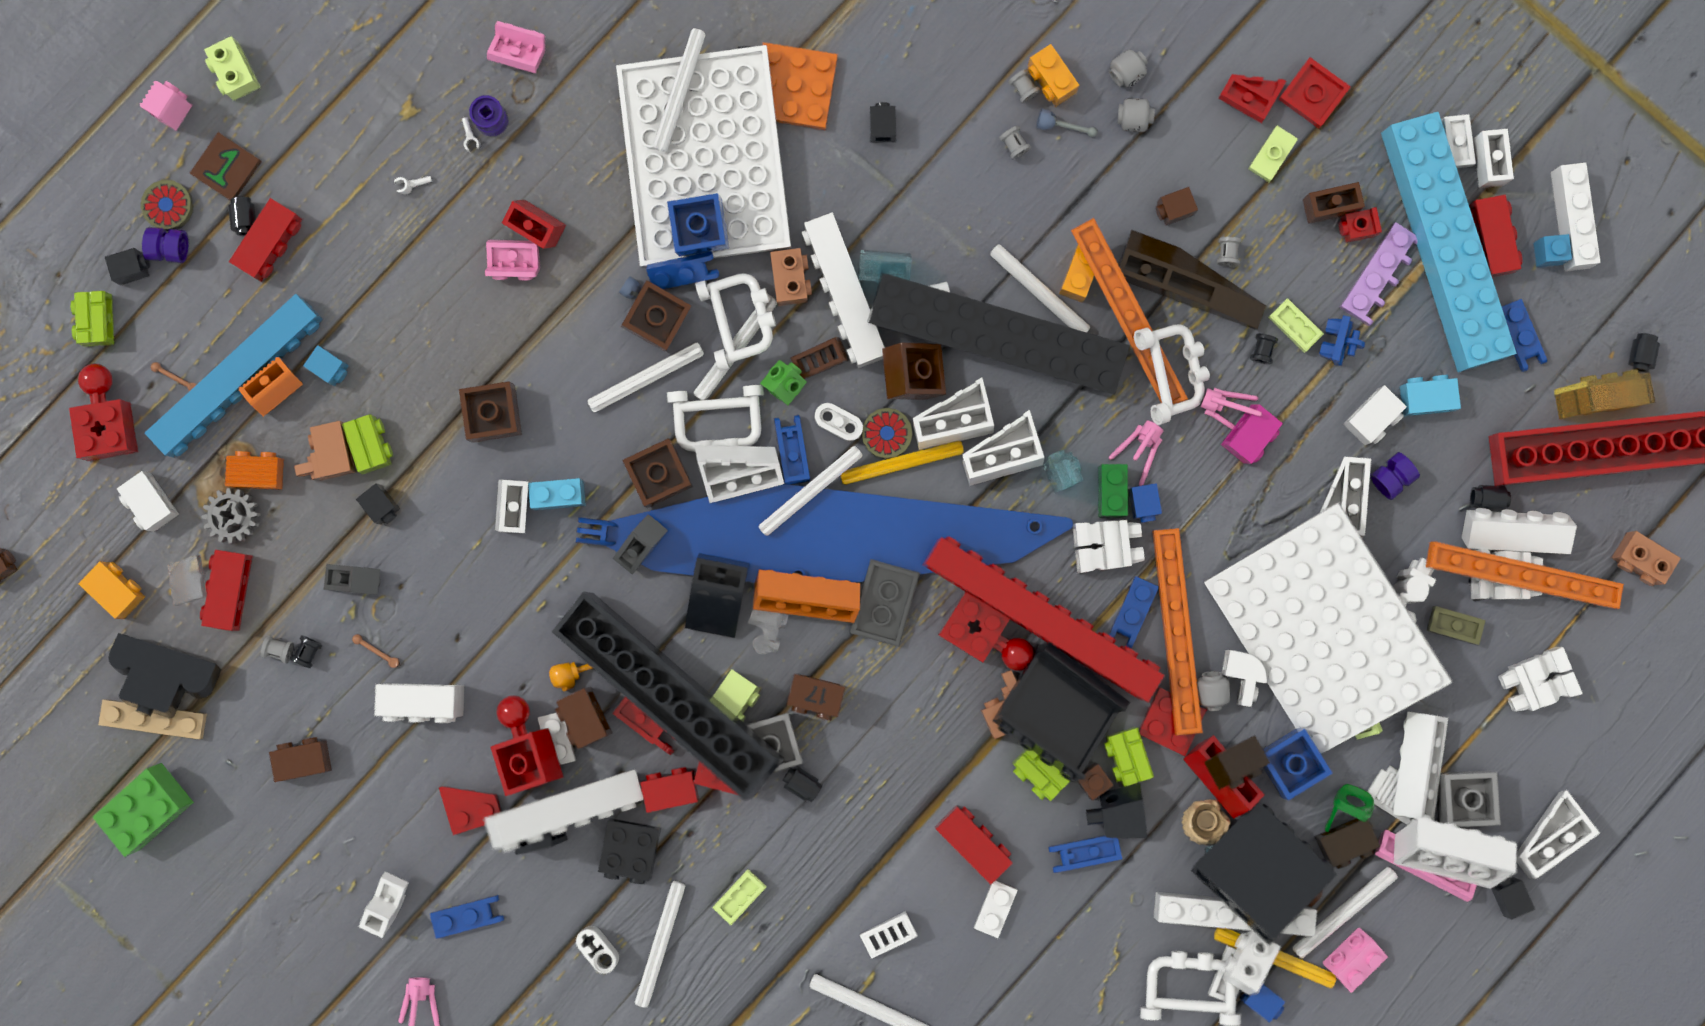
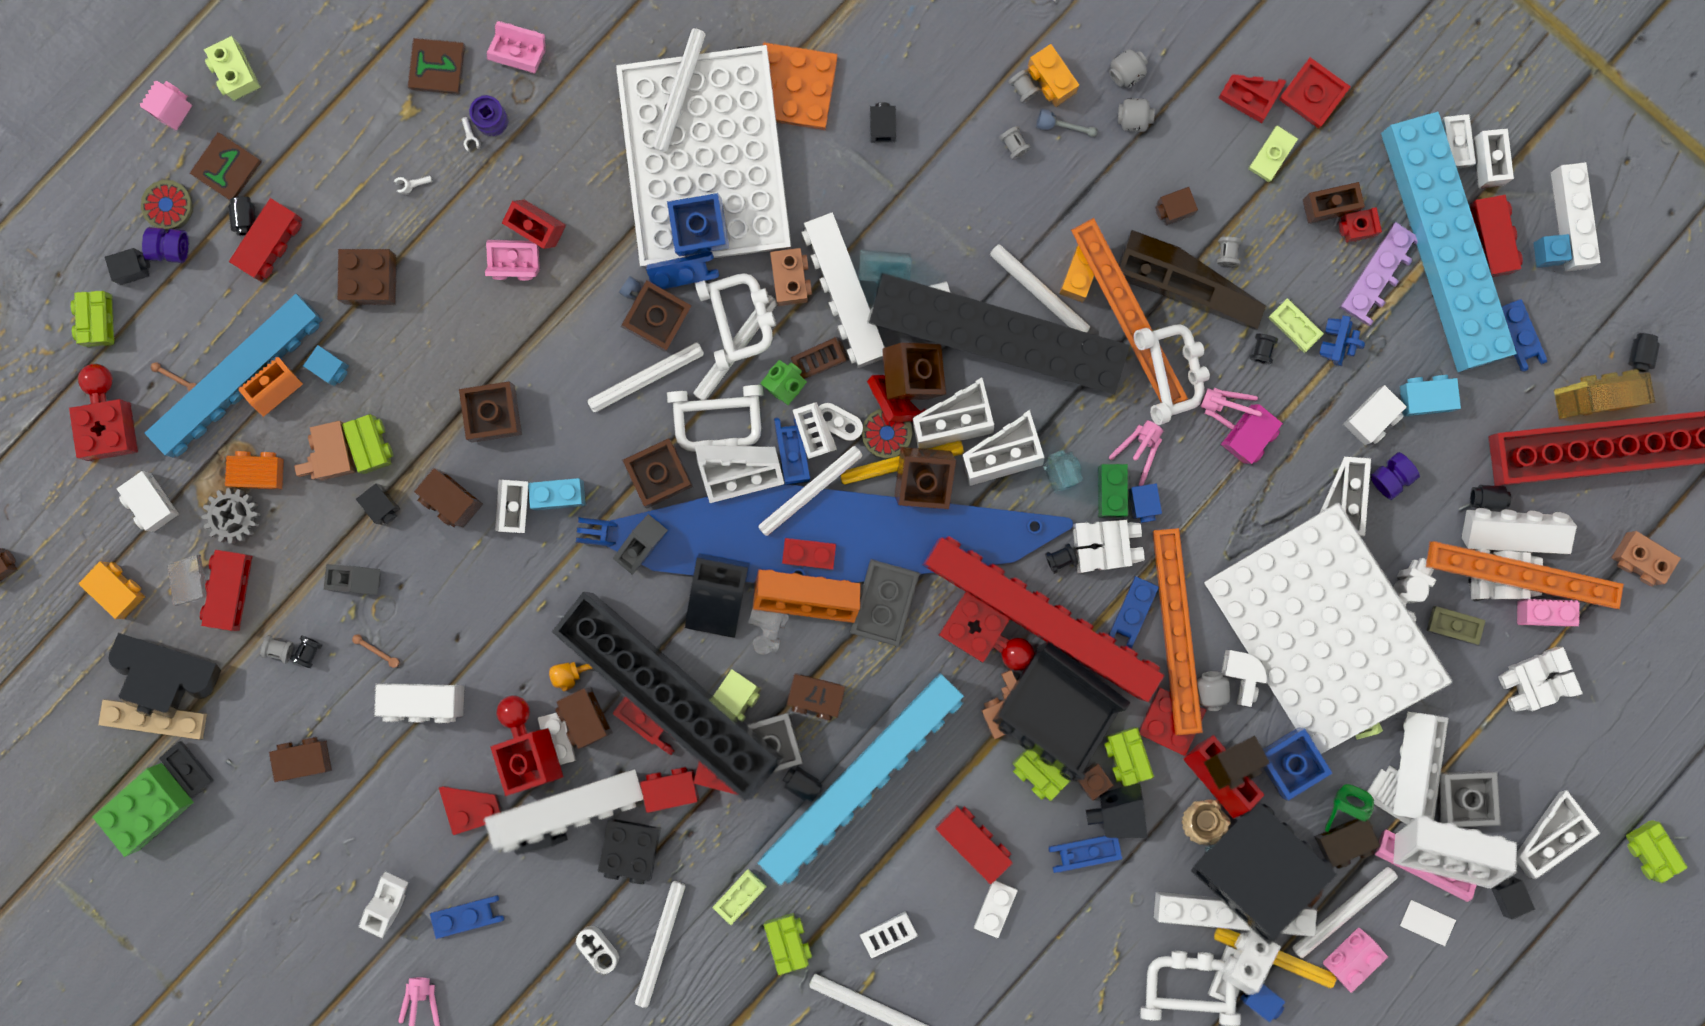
none -> black plate [159,741,214,798]
none -> reddish brown brick [337,249,396,305]
none -> reddish brown tile [408,38,465,94]
none -> reddish brown brick [414,468,483,528]
none -> medium azure brick [758,674,964,885]
none -> lime brick [763,913,812,975]
none -> red plate [782,538,836,569]
none -> white slope [793,402,837,459]
none -> red wing [867,375,926,422]
none -> reddish brown brick [894,447,956,509]
none -> black bush [1045,543,1078,574]
none -> white sticker [1400,900,1456,946]
none -> bright pink brick [1517,599,1579,627]
none -> lime brick [1626,820,1687,883]

